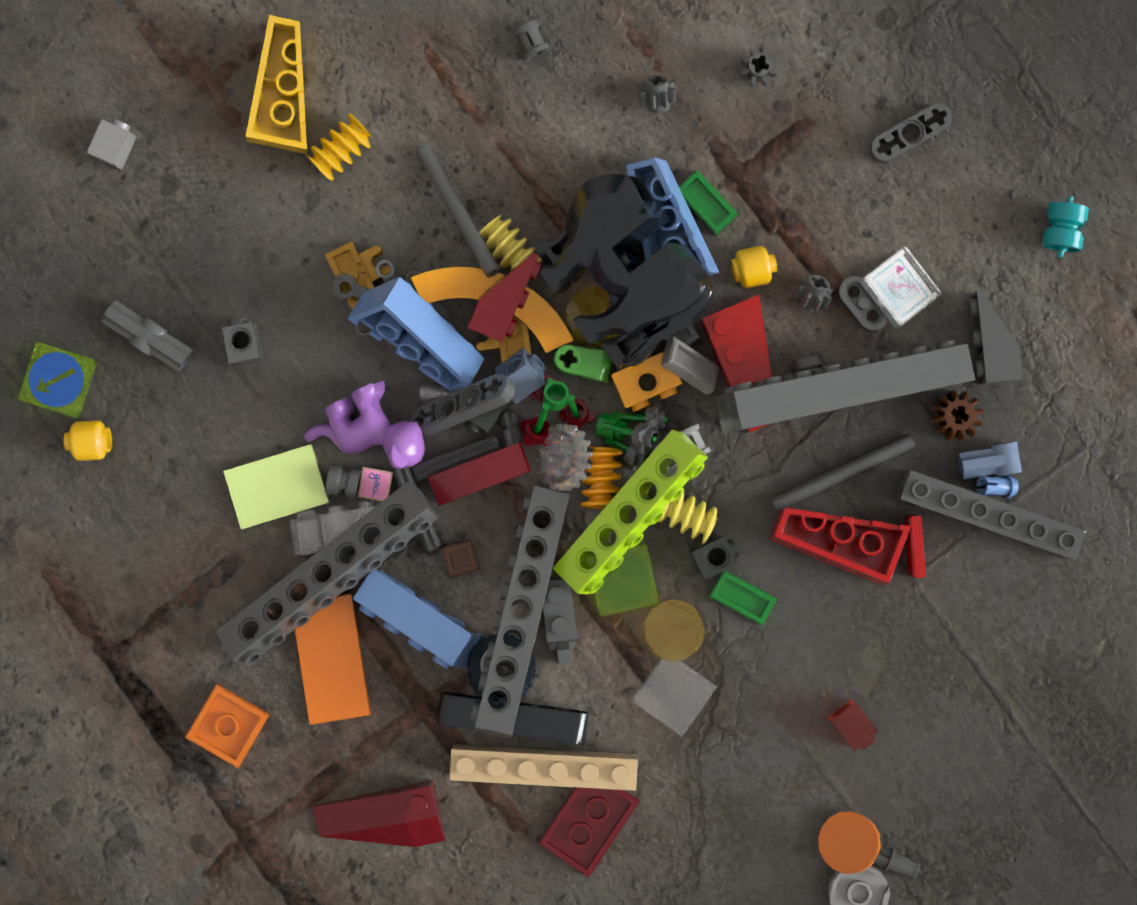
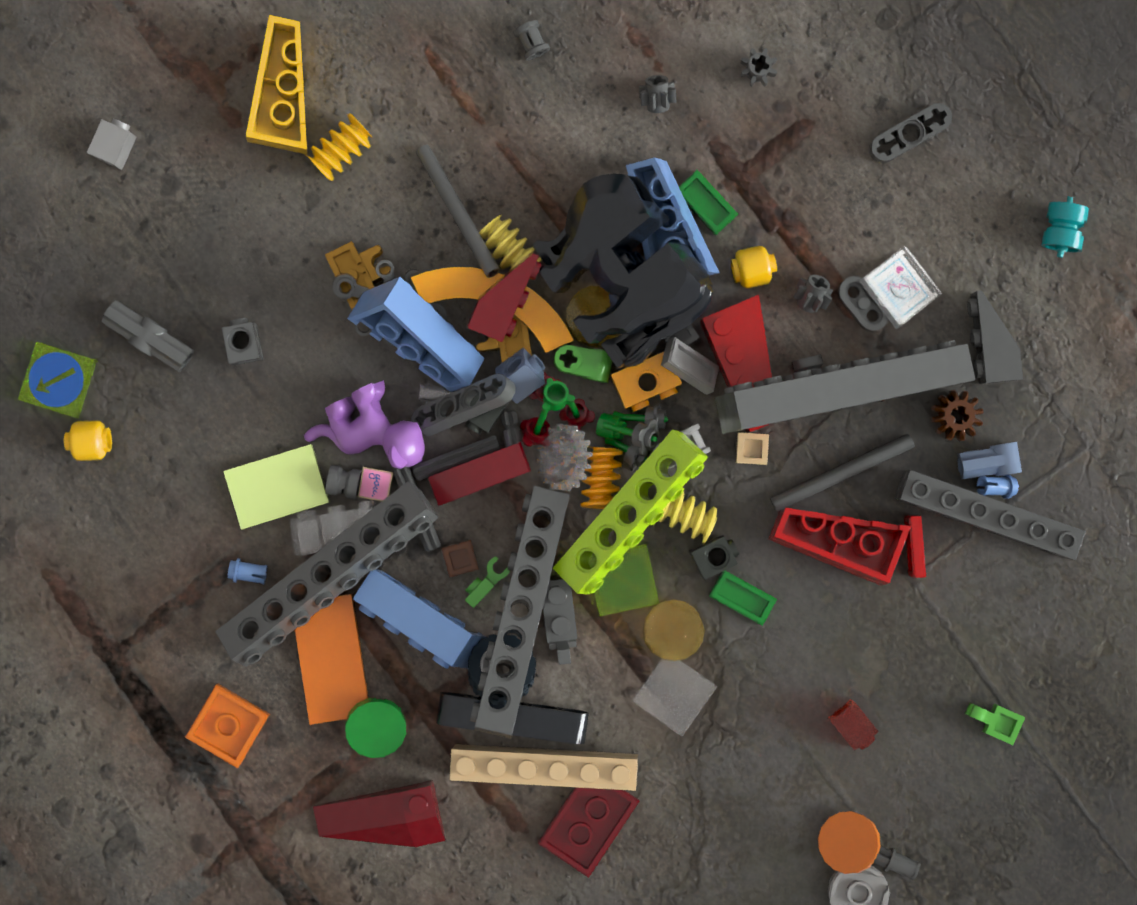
none -> medium blue pin [228,558,268,585]
none -> green tile [345,698,406,758]
none -> bright green plate [465,556,510,608]
none -> tan plate [735,432,769,465]
none -> bright green plate [965,703,1025,745]

